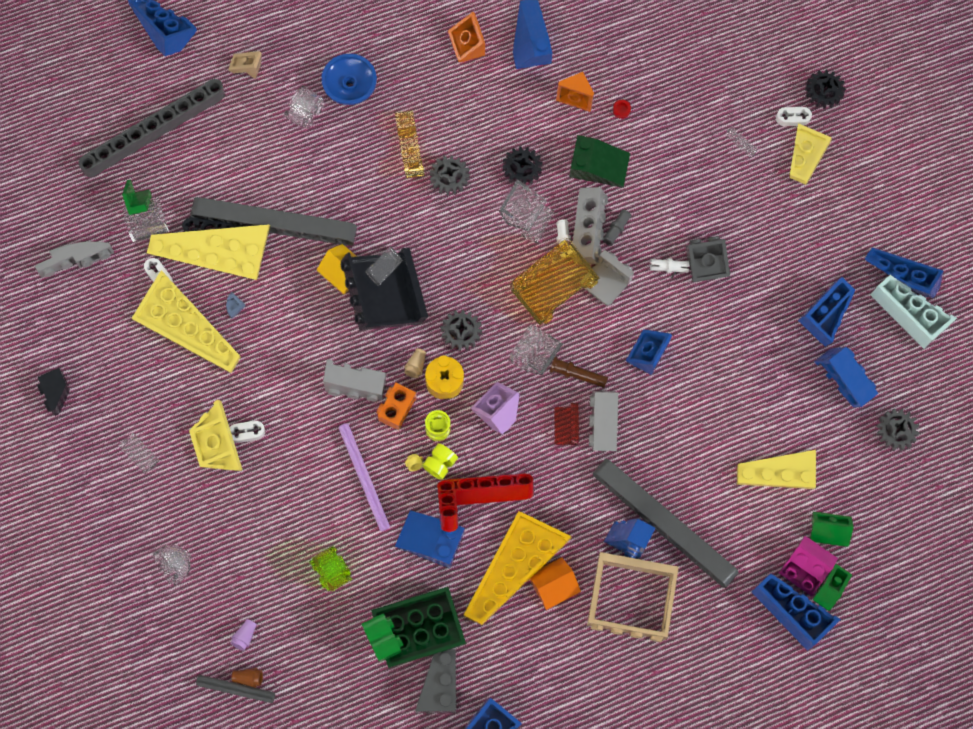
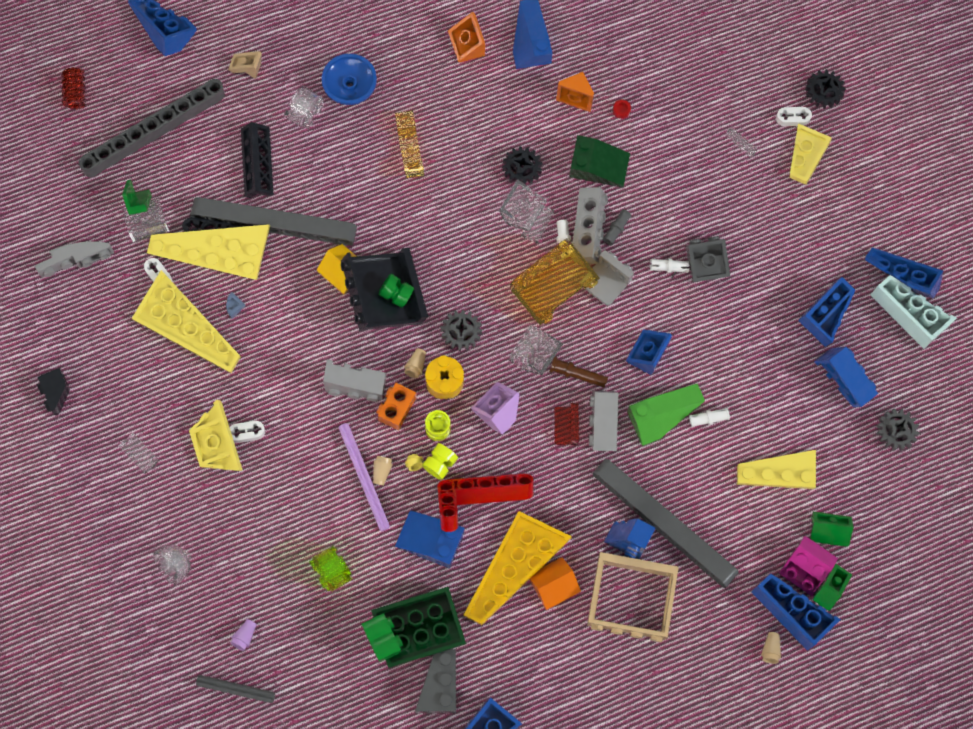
dark orange cone [232,667,263,688] -> none
clear tile [365,246,403,286] -> none
dark grey gear [430,155,470,195] -> none
none -> clear red piece [61,67,86,109]
none -> black fence [241,122,274,198]
none -> tan cone [373,456,393,486]
none -> green wheel [378,274,414,308]
none -> bright green wedge [627,384,705,446]
none -> white pin [689,408,730,427]
none -> tan cone [761,632,781,664]

